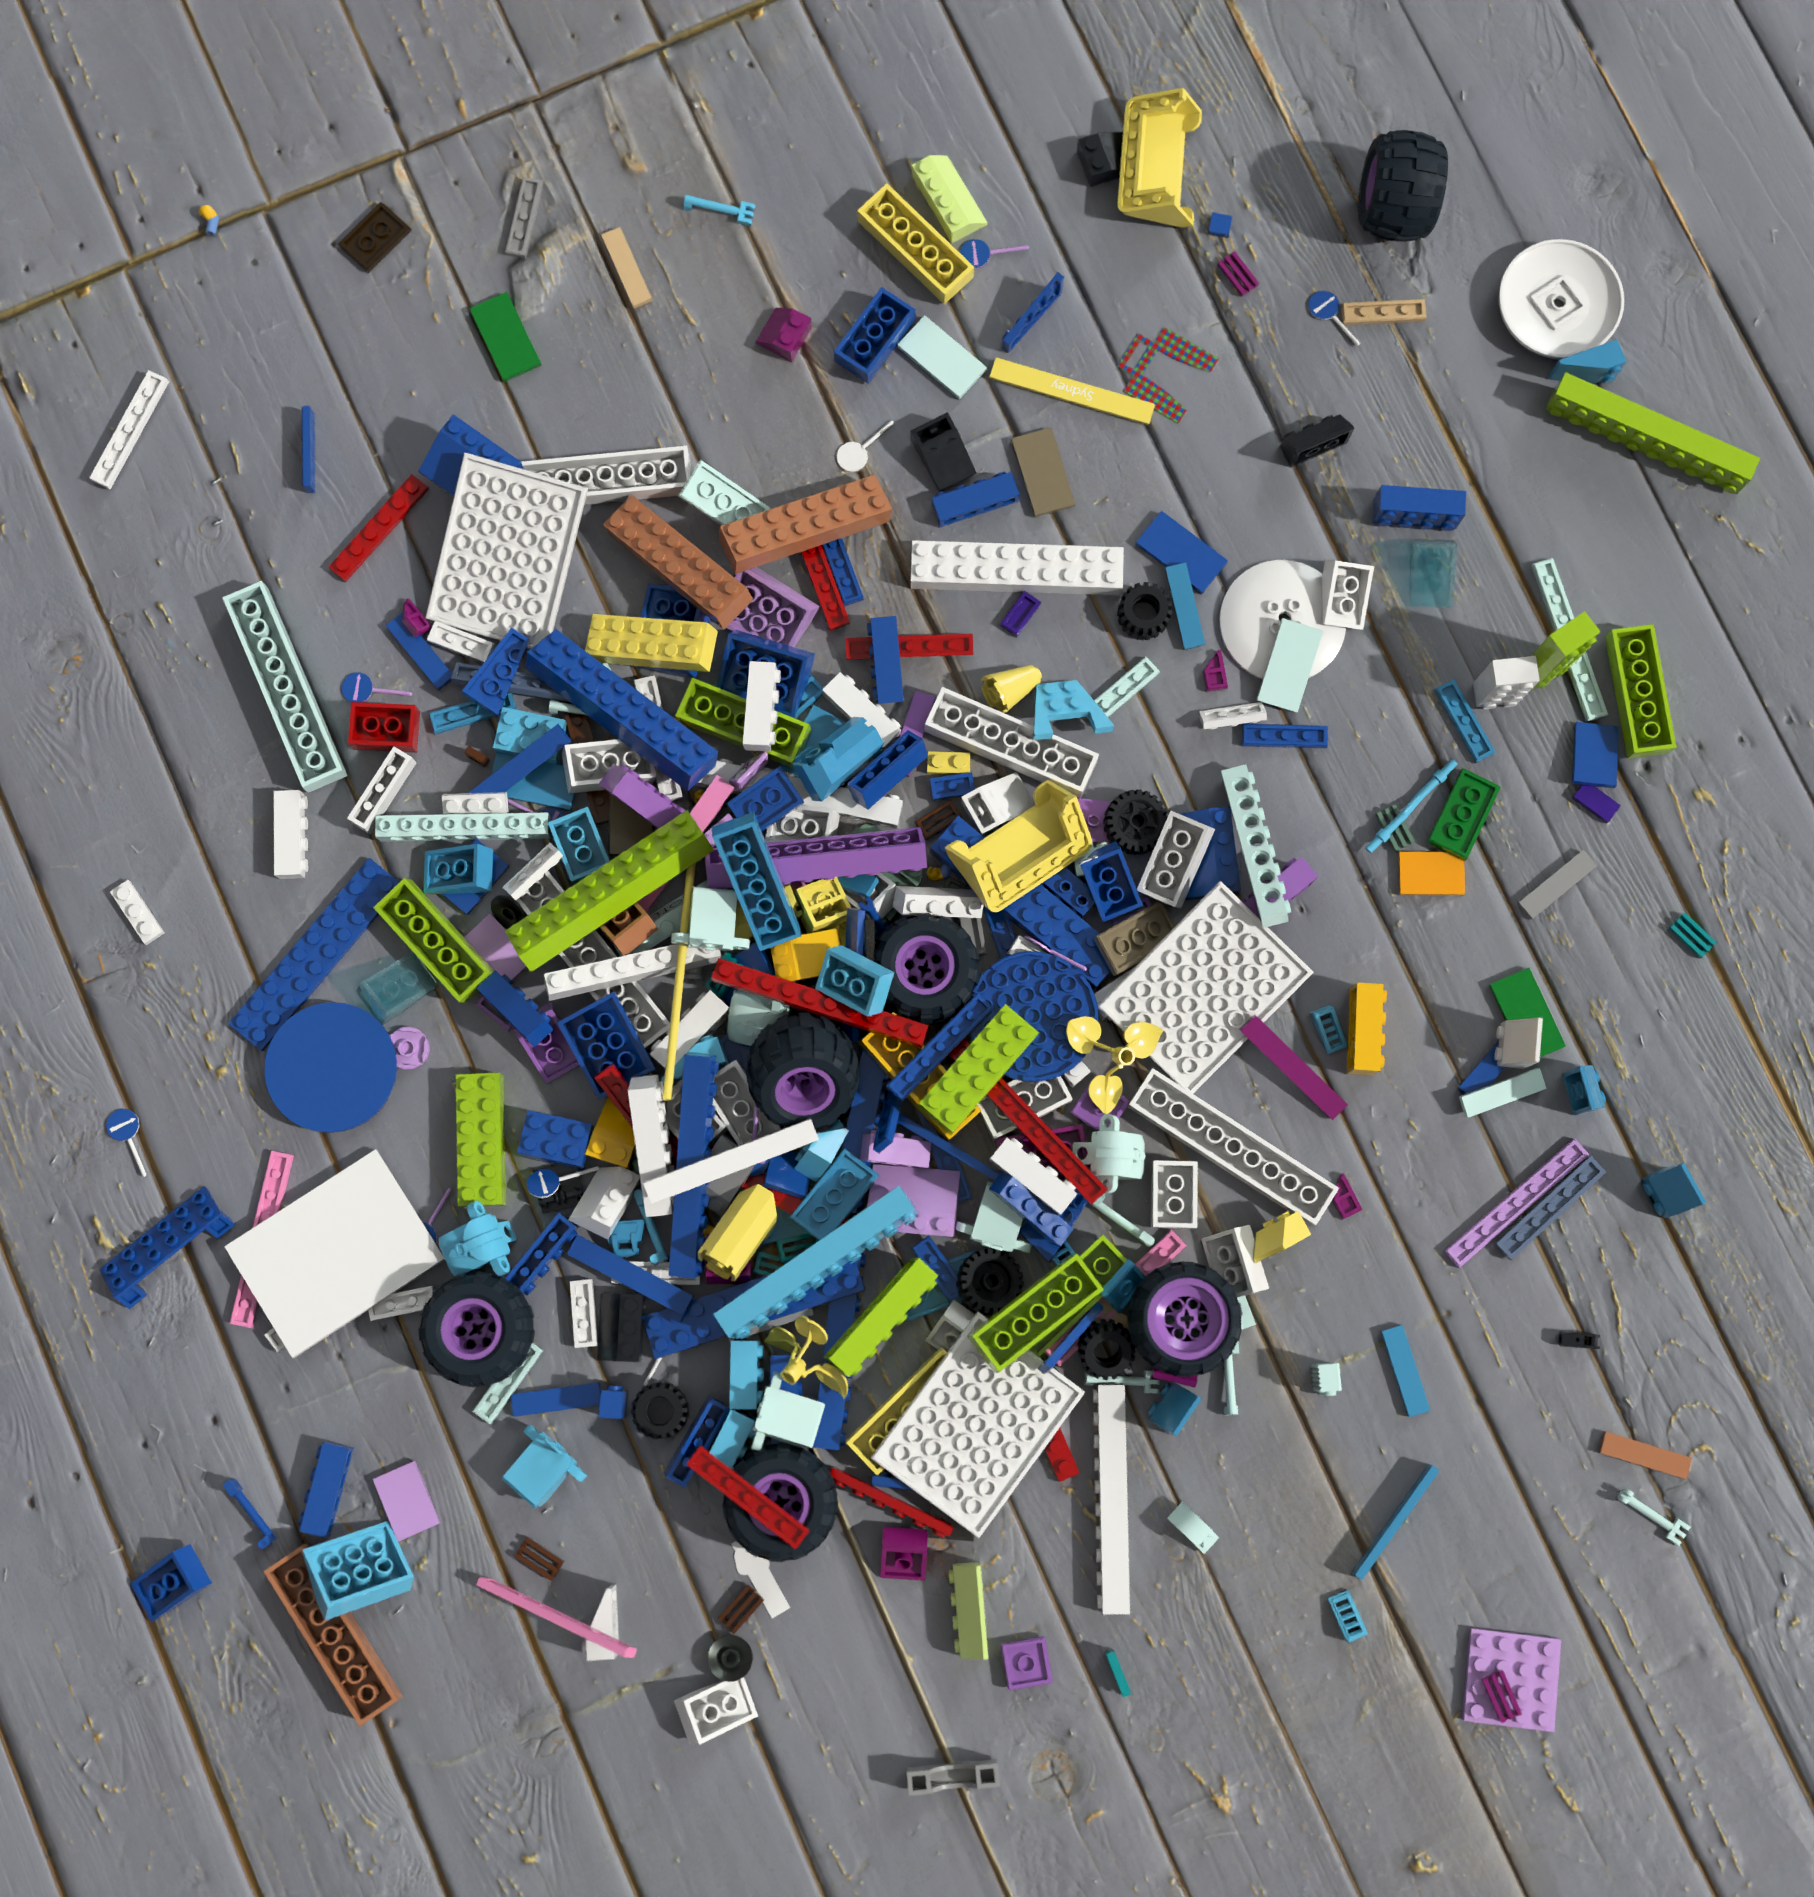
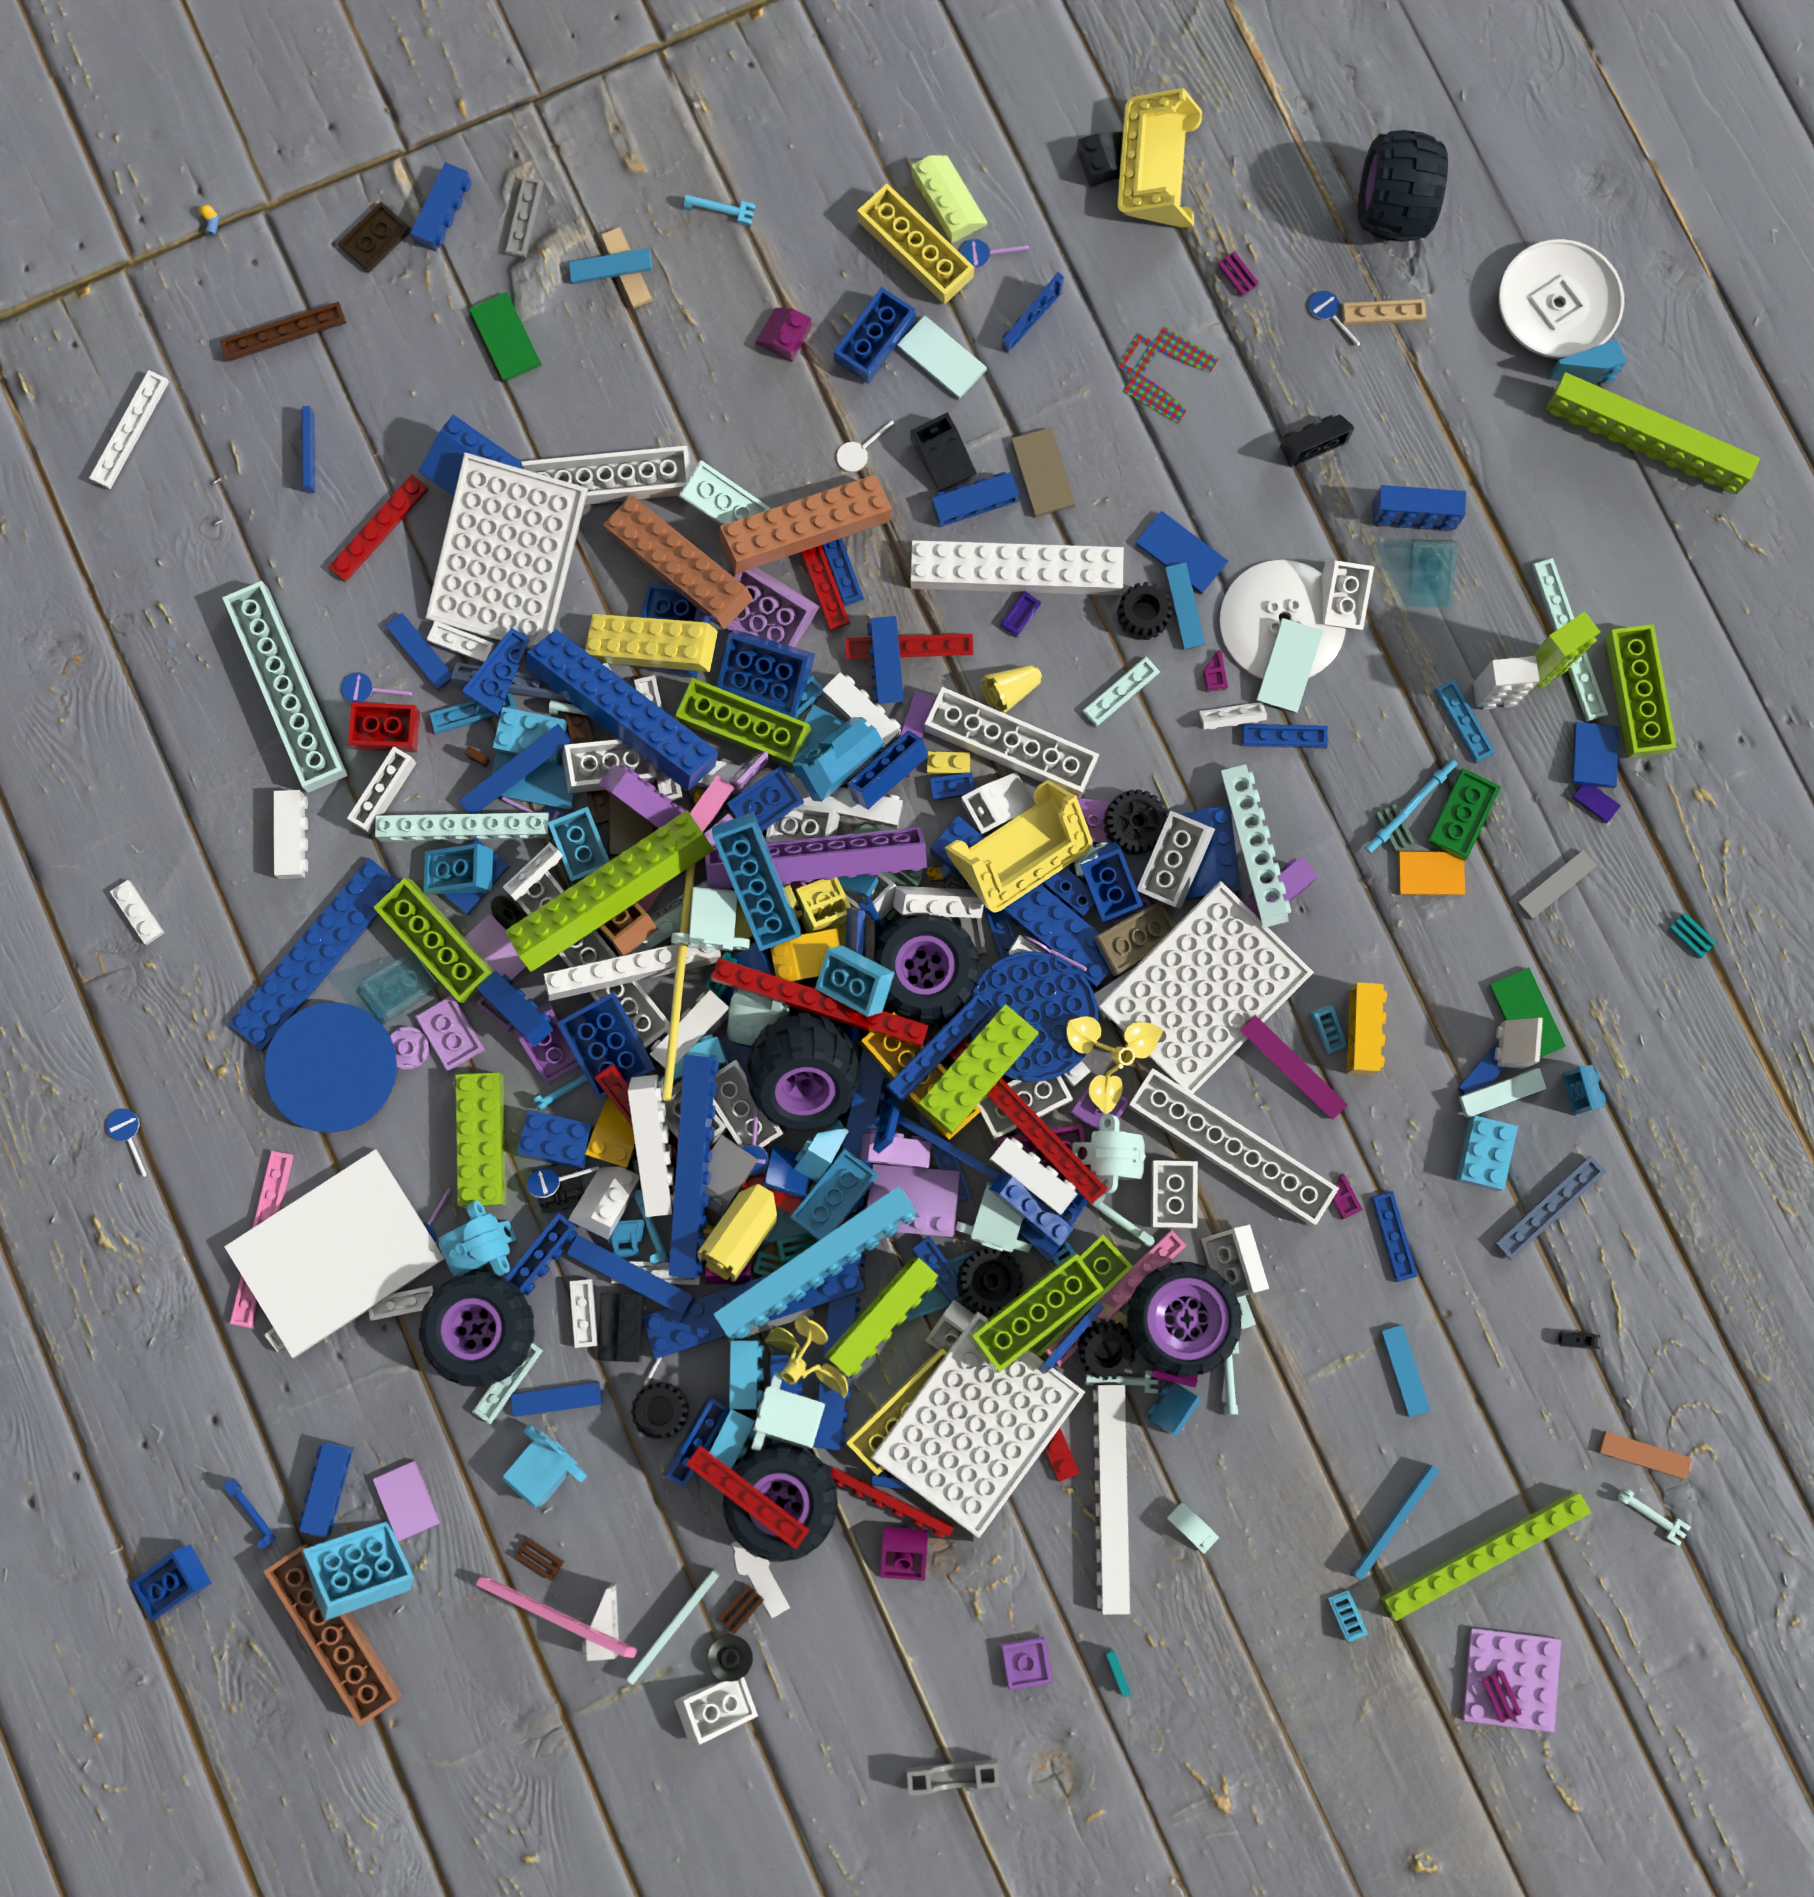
blue bracket [100,1186,235,1309] -> none
magenta tile [402,598,432,637] -> none
white plate [442,792,509,814] -> none
blue piece [599,1385,628,1419] -> none
white tile [643,1118,819,1204] -> none
white brick [743,661,781,752] -> none
reddish brown tile [915,799,962,840] -> none
yellowish green slope [949,1562,988,1660] -> none
light yellow tile [990,357,1155,426] -> none
medium azure wing [1033,680,1114,740] -> none
dark azure tile [1100,1259,1145,1314] -> none
blue tile [1208,212,1232,238] -> none
light yellow slope [1253,1211,1311,1263] -> none
light aqua brick [1310,1363,1342,1396] -> none
lavender tile [1444,1138,1589,1268] -> none
dark azure slope [1642,1163,1707,1218] -> none
none -> reddish brown plate [220,301,346,362]
none -> blue brick [410,162,472,251]
none -> lavender tile [415,995,485,1072]
none -> medium azure hinge [533,1074,588,1111]
none -> dark azure tile [569,248,653,284]
none -> light aqua tile [627,1569,720,1685]
none -> blue tile [1371,1191,1418,1282]
none -> lime brick [1380,1491,1591,1621]
none -> medium azure brick [1455,1115,1518,1192]

